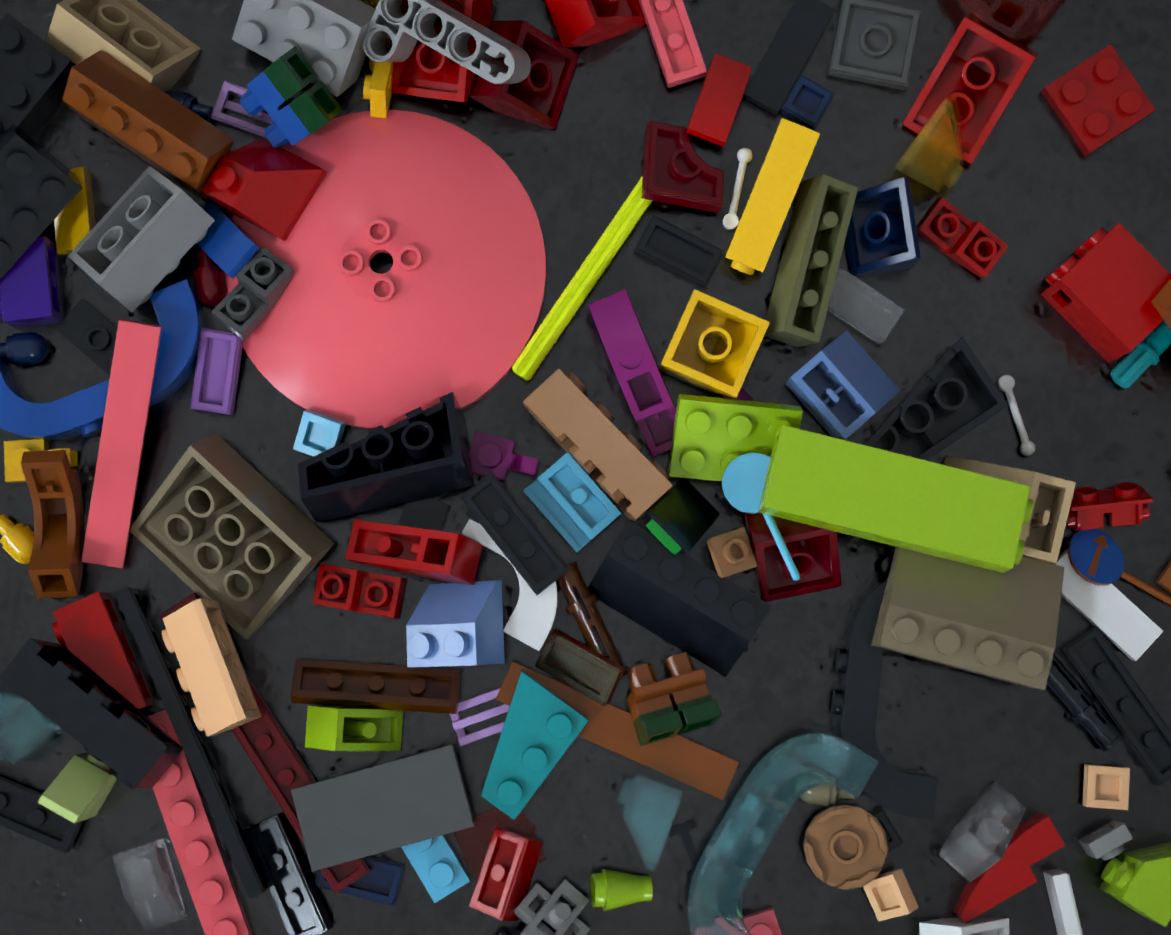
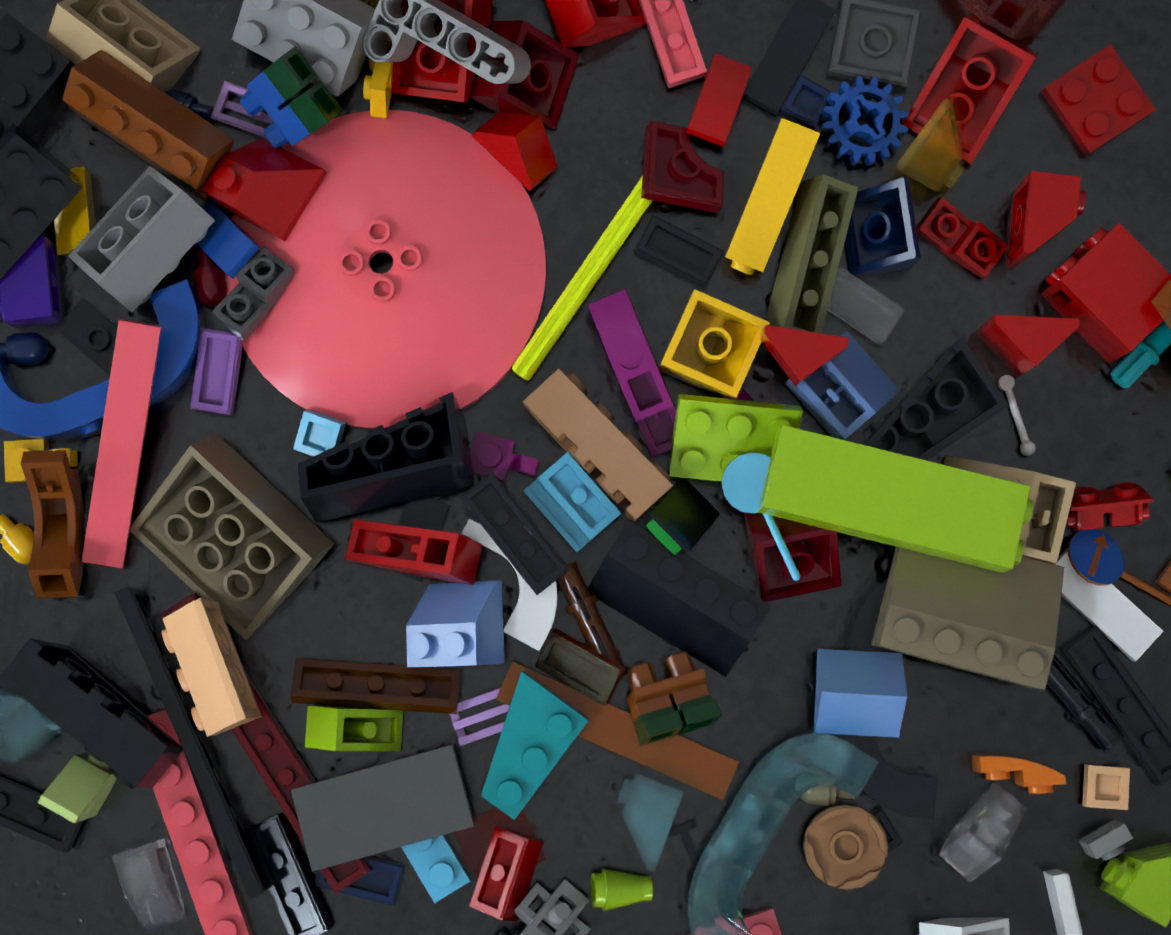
red slope [52,591,155,710] -> none
red slope [312,564,407,619] -> none
medium nougat bracket [707,527,758,578] -> none
white hinge [723,148,753,230] -> none
light nougat plate [863,868,919,922] -> none
red slope [953,812,1066,923] -> none
none -> red slope [472,112,557,191]
none -> red slope [760,325,849,387]
none -> medium blue slope [814,649,907,738]
none -> blue gear [819,76,909,166]
none -> orange slope [971,754,1066,794]
none -> red slope [978,315,1079,378]
none -> red slope [1005,171,1086,269]

